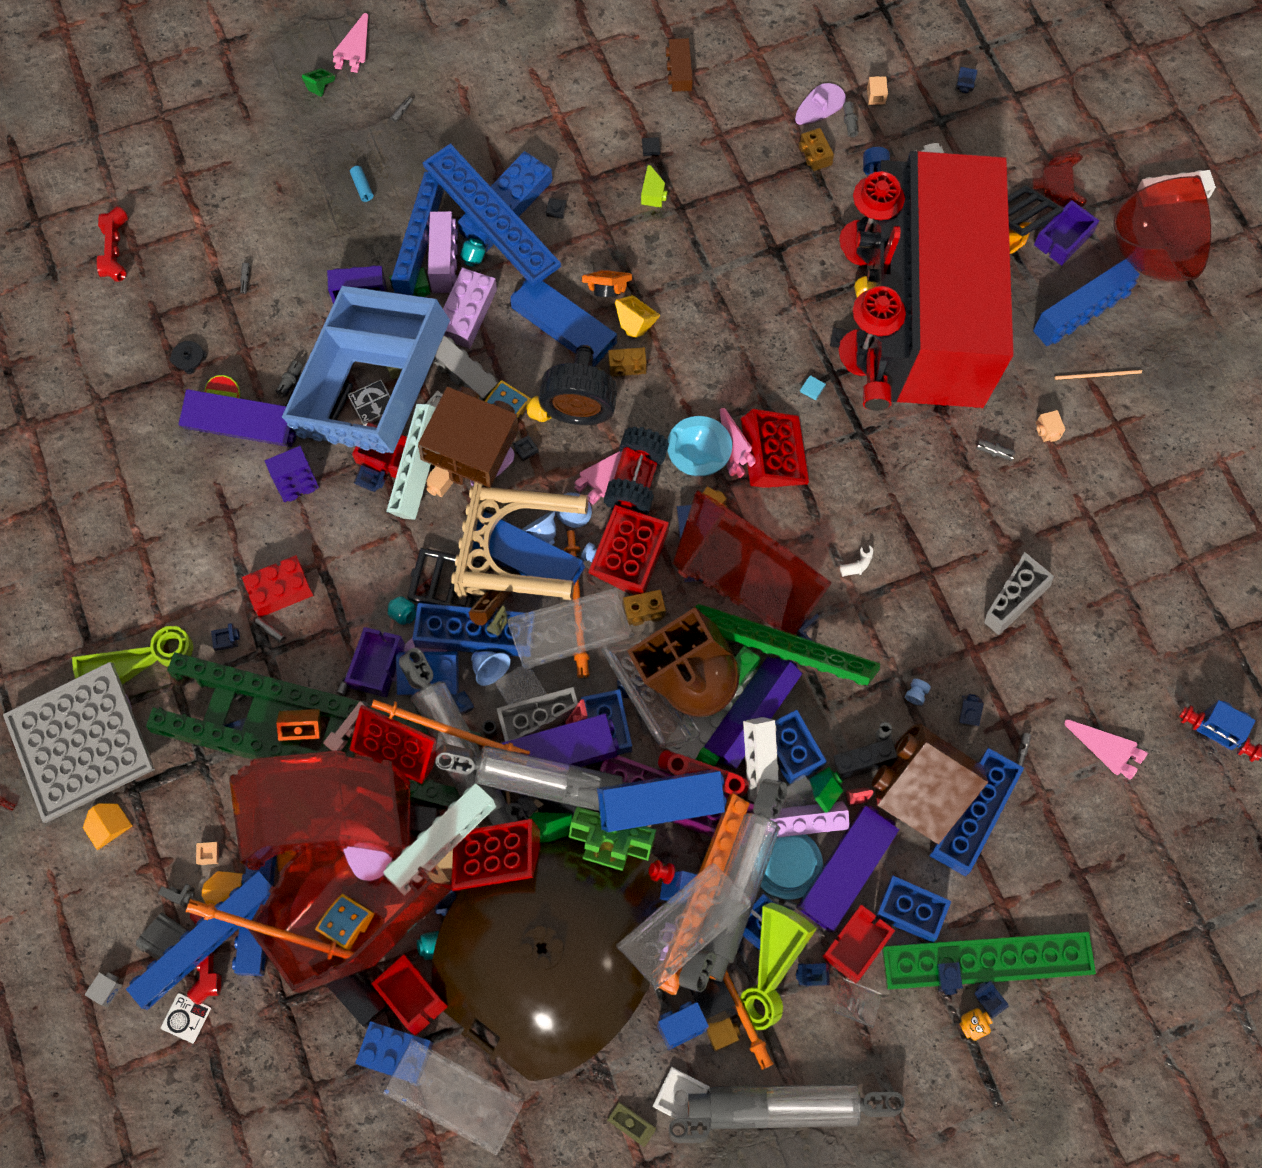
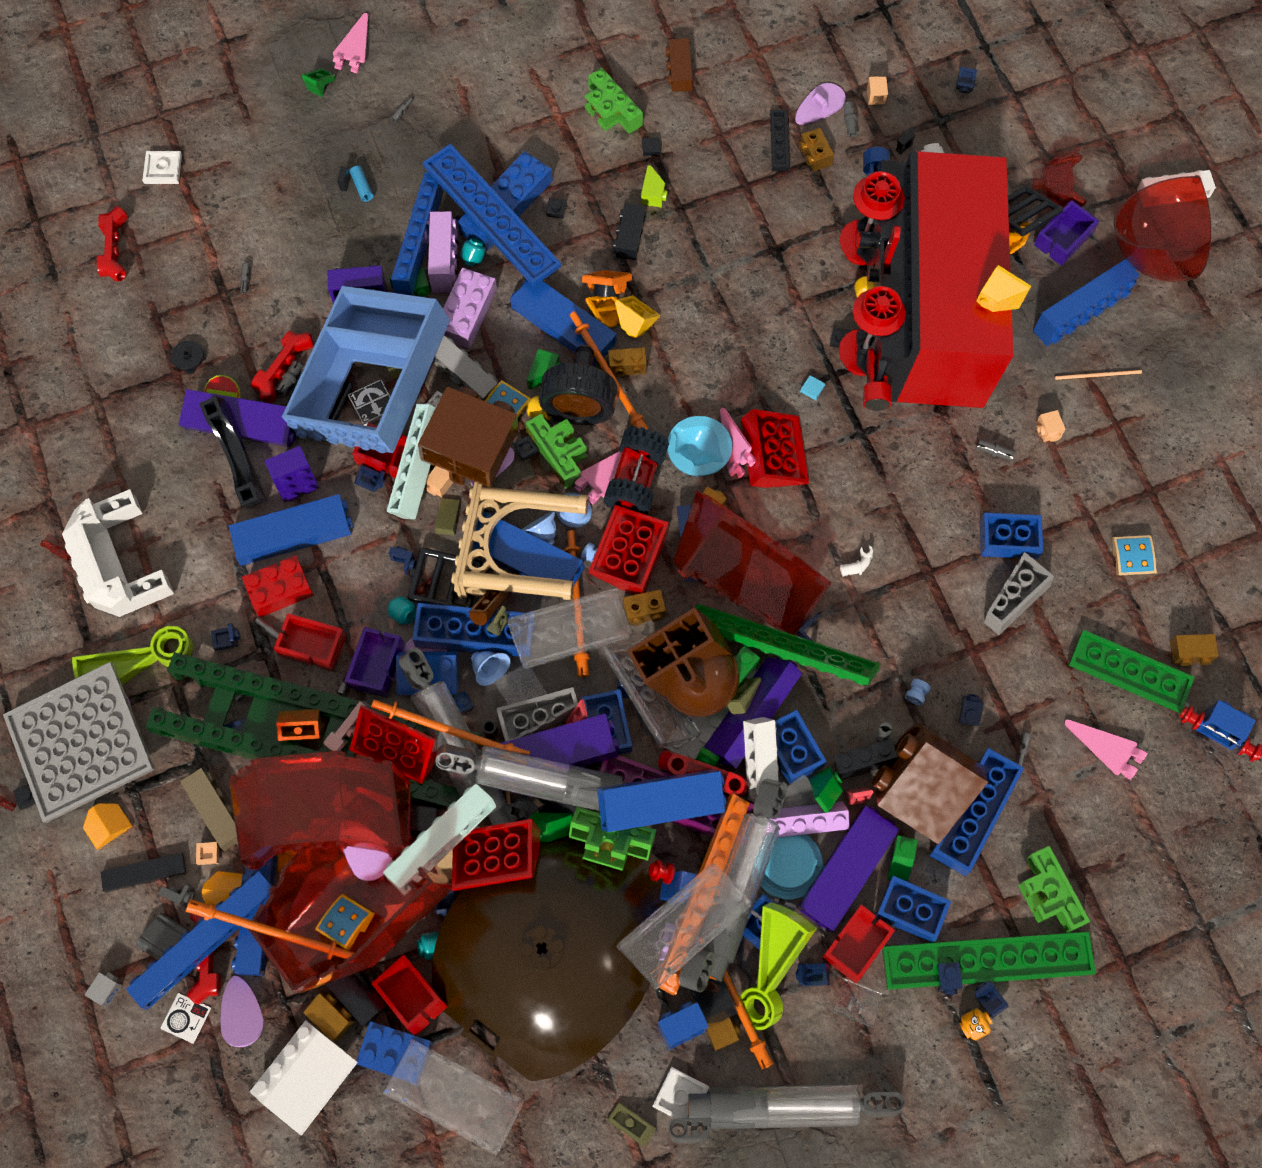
none -> black plate [13,784,36,810]
none -> clear red pin [40,540,71,561]
none -> white wedge [62,489,174,617]
none -> black tile [101,853,186,893]
none -> white tile [142,151,182,184]
none -> dark tan brick [180,768,246,851]
none -> black arch [199,396,267,508]
none -> lavender shield [220,976,264,1047]
none -> blue brick [228,494,353,566]
none -> white piece [250,1020,358,1135]
none -> red plate [251,330,314,403]
none -> red piece [274,613,346,672]
none -> pearl gold brick [303,992,357,1042]
none -> black tile [337,166,350,192]
none -> dark blue bracket [388,546,416,575]
none -> olive slope [435,498,460,536]
none -> bright green piece [525,414,587,489]
none -> green slope [526,349,562,389]
none -> orange bar [569,311,648,430]
none -> bright green piece [585,67,643,134]
none -> light orange slope [585,296,619,328]
none -> black brick [613,203,646,260]
none -> olive slope [727,677,762,714]
none -> black tile [770,110,790,171]
none -> green slope [887,835,918,882]
none -> black plate [896,131,915,155]
none -> yellow slope [976,265,1031,312]
none -> blue brick [980,513,1043,559]
none -> bright green piece [1018,846,1091,933]
none -> green plate [1068,630,1194,713]
none -> dark azure slope [1112,535,1157,575]
none -> pearl gold brick [1170,634,1219,666]

